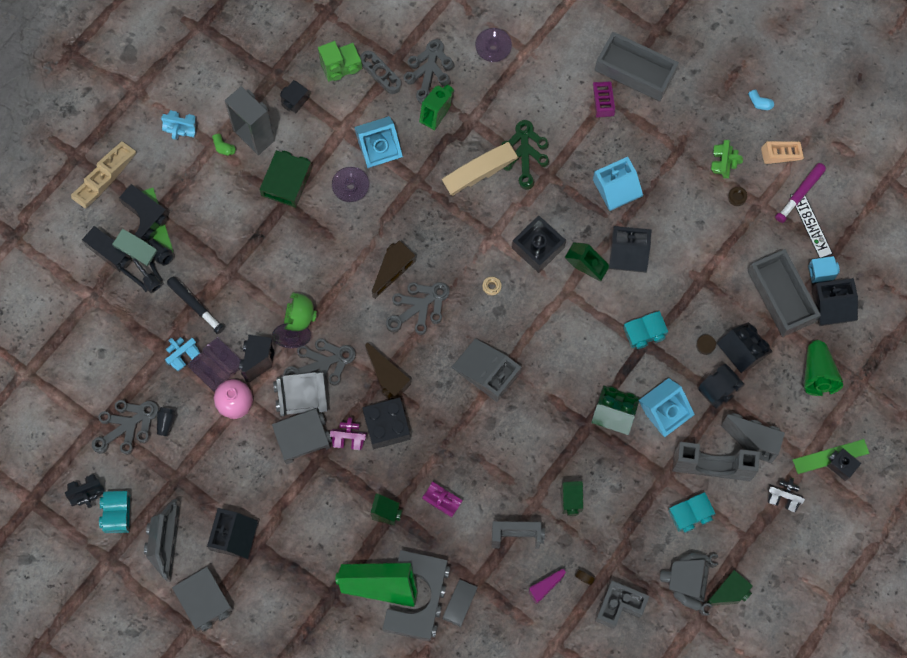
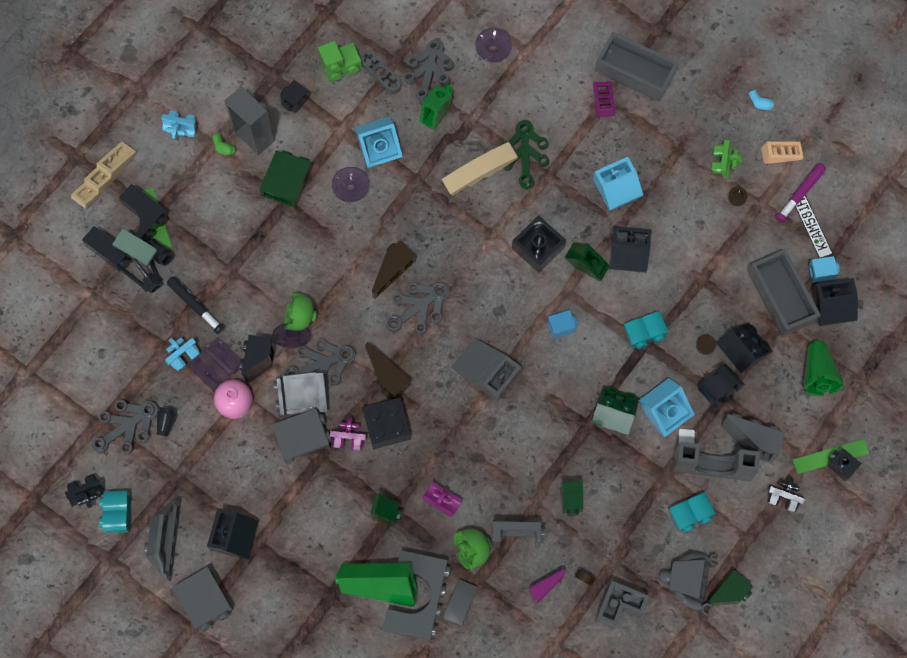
tan plate [482,277,501,296] -> none
none -> bright green cylinder [454,529,491,570]
none -> dark azure brick [547,310,578,339]
none -> white sticker [679,429,695,443]

